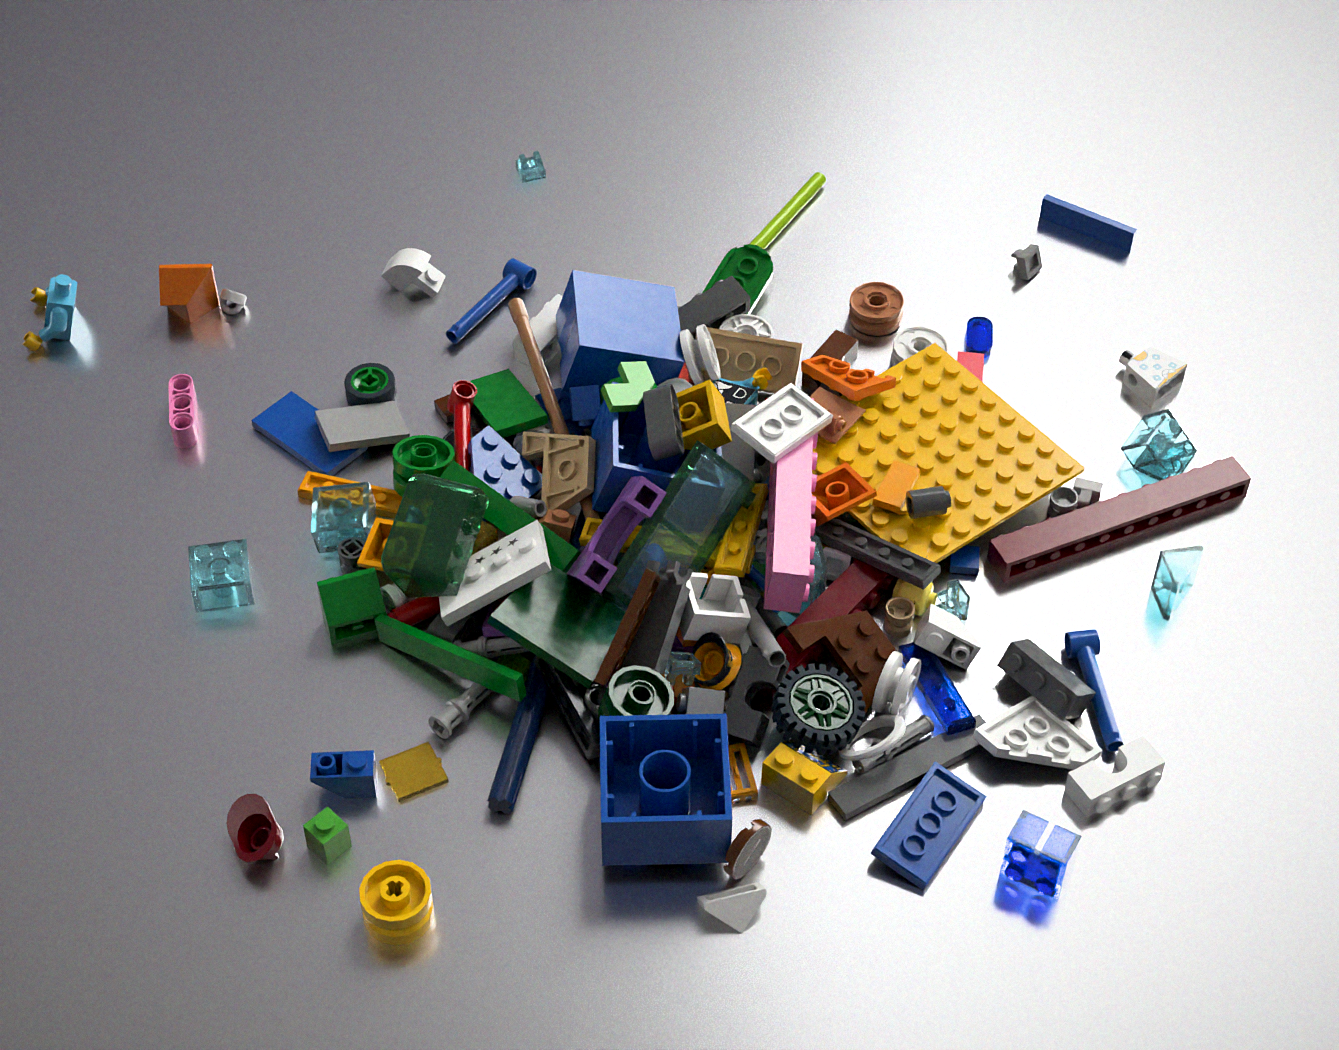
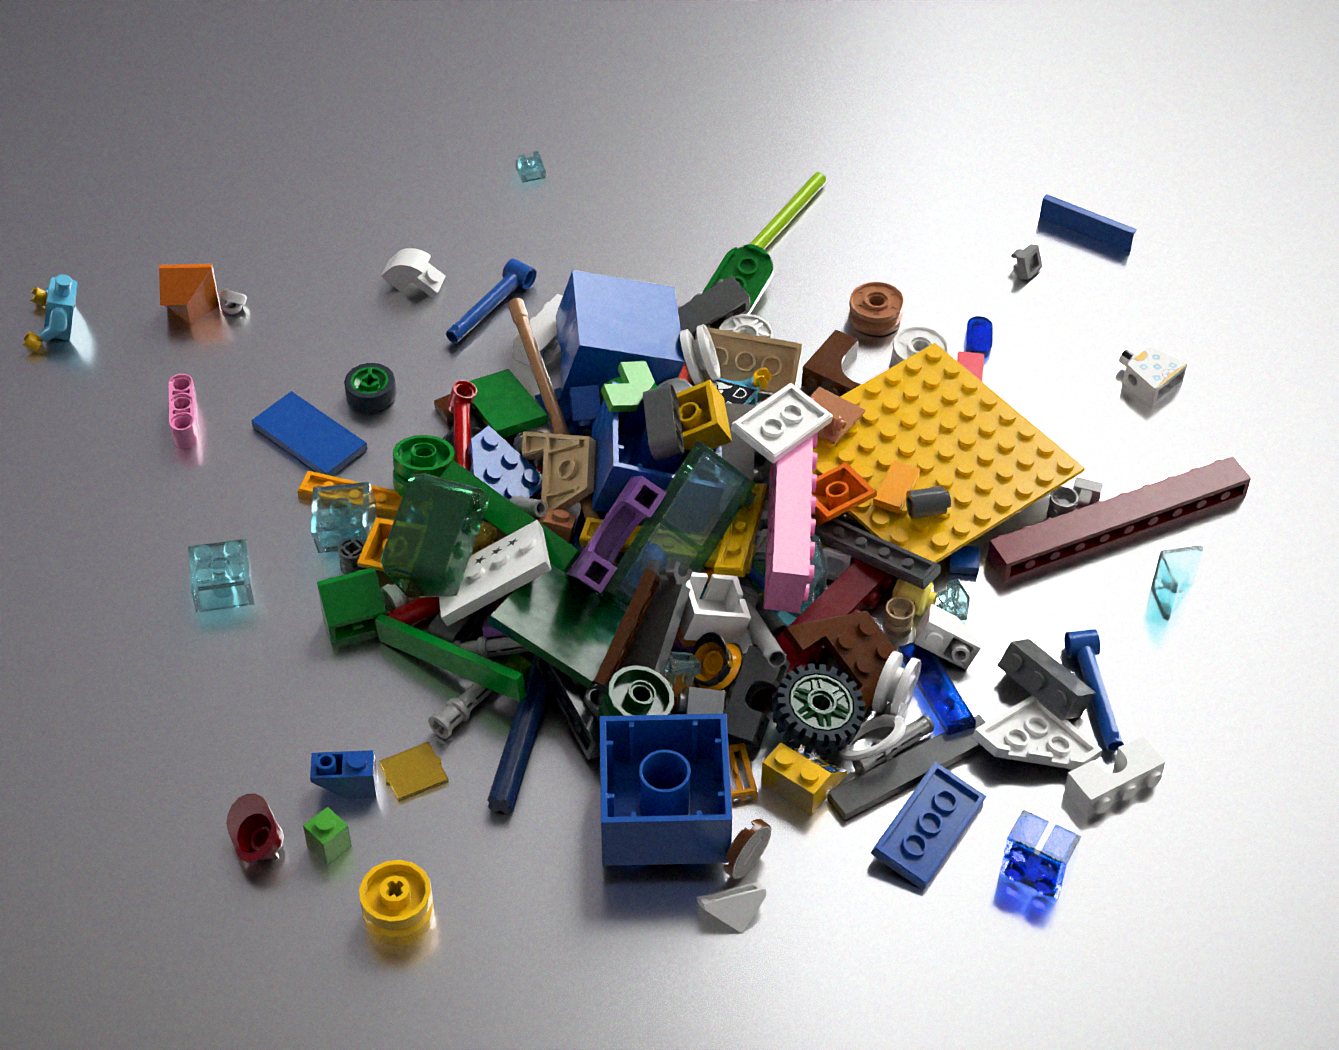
light grey tile [315,401,410,452] -> none
orange wing [801,355,896,401] -> none
clear light blue slope [1120,409,1197,481] -> none

